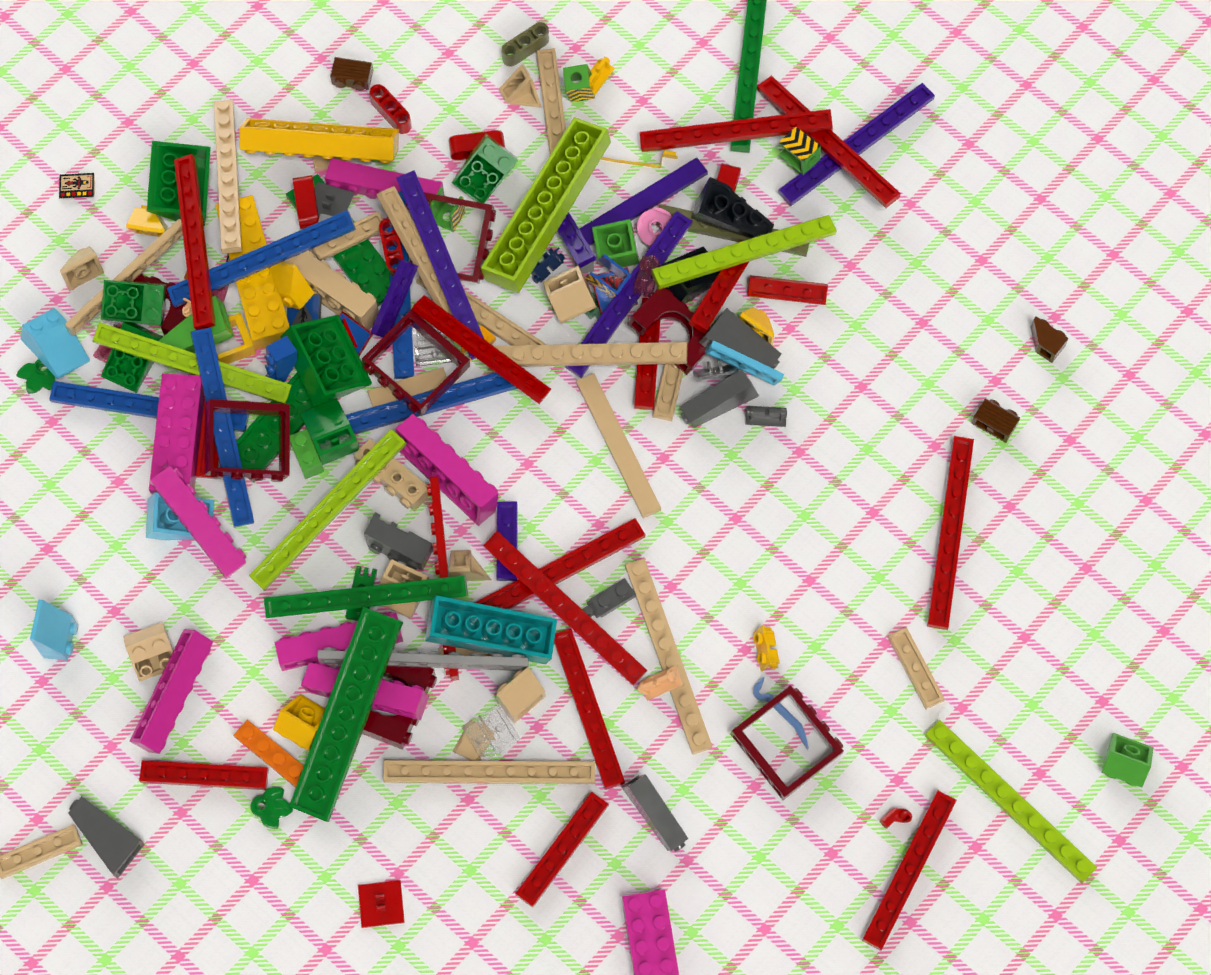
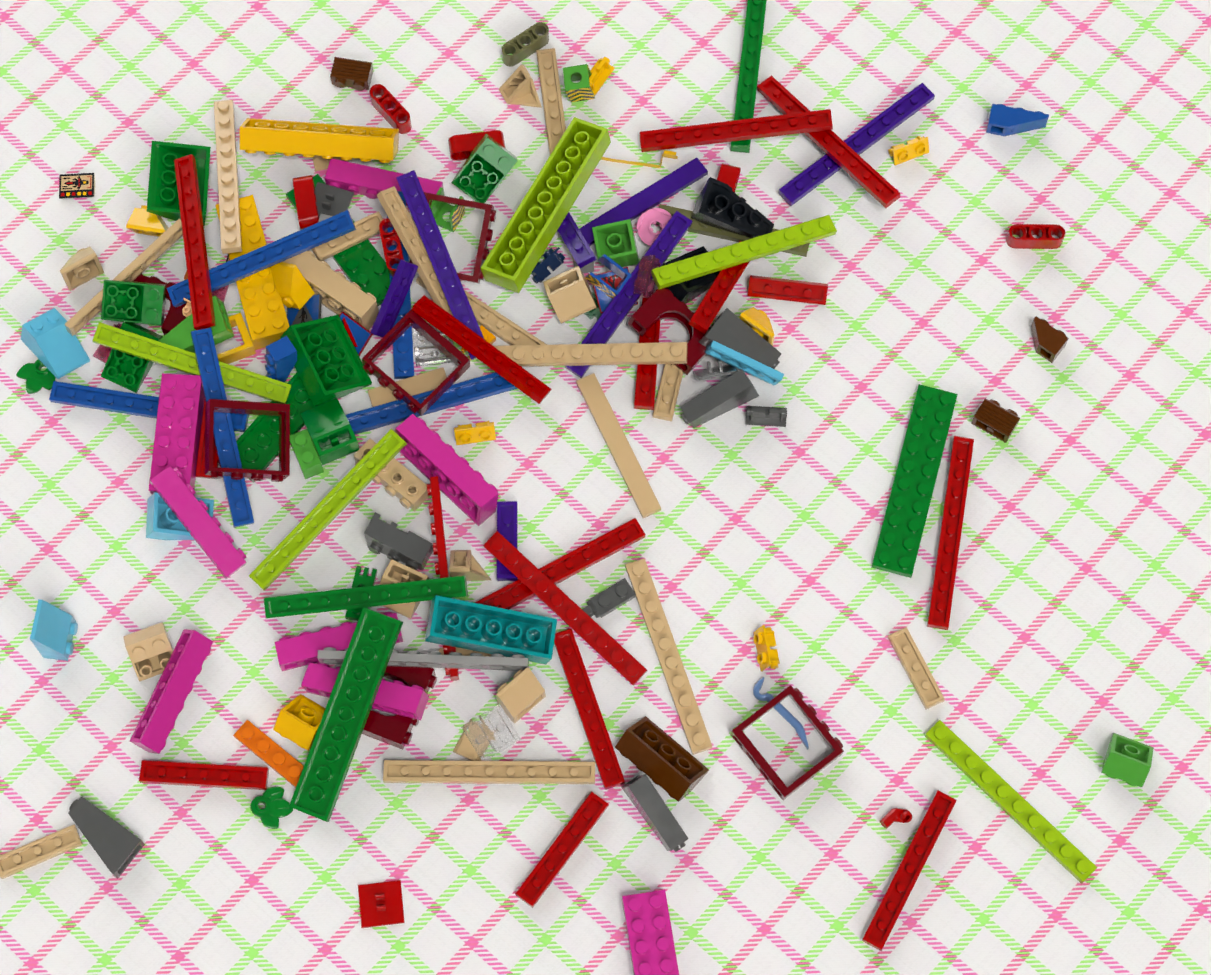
light nougat hinge [638,666,683,701] -> none
piece [779,127,821,175] -> none
none -> yellow hinge [454,421,496,446]
none -> reddish brown slope [615,716,709,802]
none -> green plate [871,384,958,578]
none -> yellow hinge [888,136,929,166]
none -> blue slope [986,104,1049,136]
none -> red beam [1006,224,1066,249]

